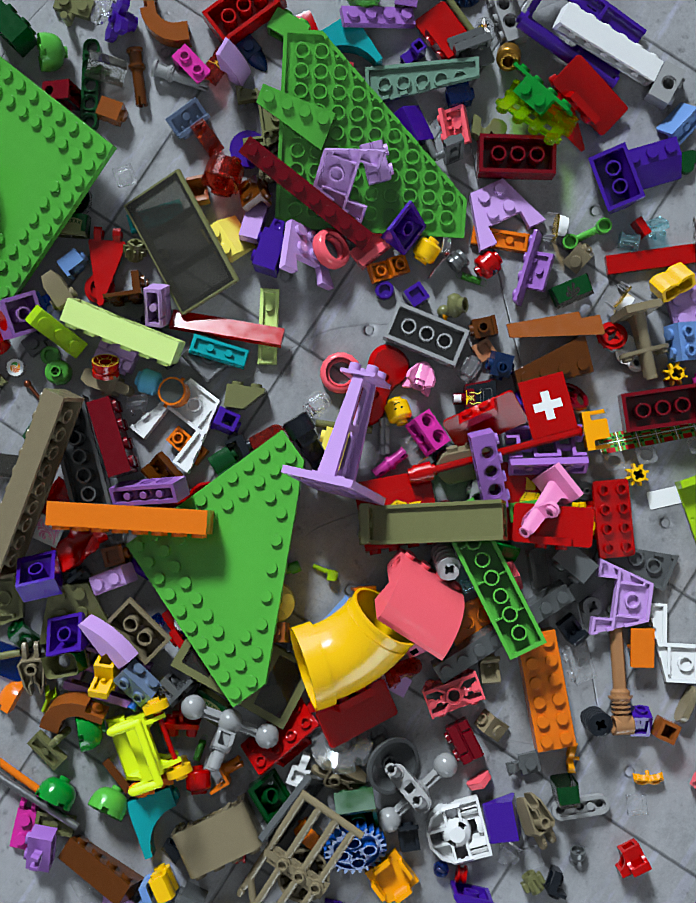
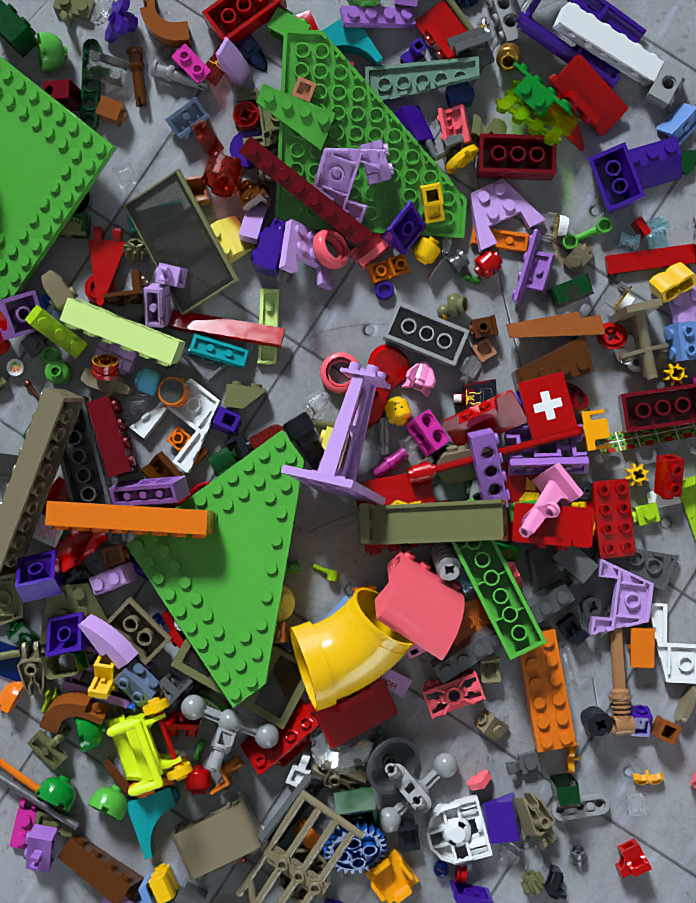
medium blue brick [56,248,89,281] -> none
black slope [161,837,180,865] -> none
dark green slope [247,768,291,824] -> none
clear red leg [384,657,422,688] -> none
dark purple panel [402,281,430,308] -> none
dark red brick [444,716,484,765] -> none
dark blue brick [485,350,515,381] -> none
none -> lavender brick [155,263,188,288]
none -> red wheel [233,101,260,131]
none -> nougat tile [292,76,317,103]
none -> yellow brick [419,182,445,224]
none -> yellow tile [444,144,479,175]
none -> lime bracket [631,502,661,527]
none -> red brick [654,454,685,500]

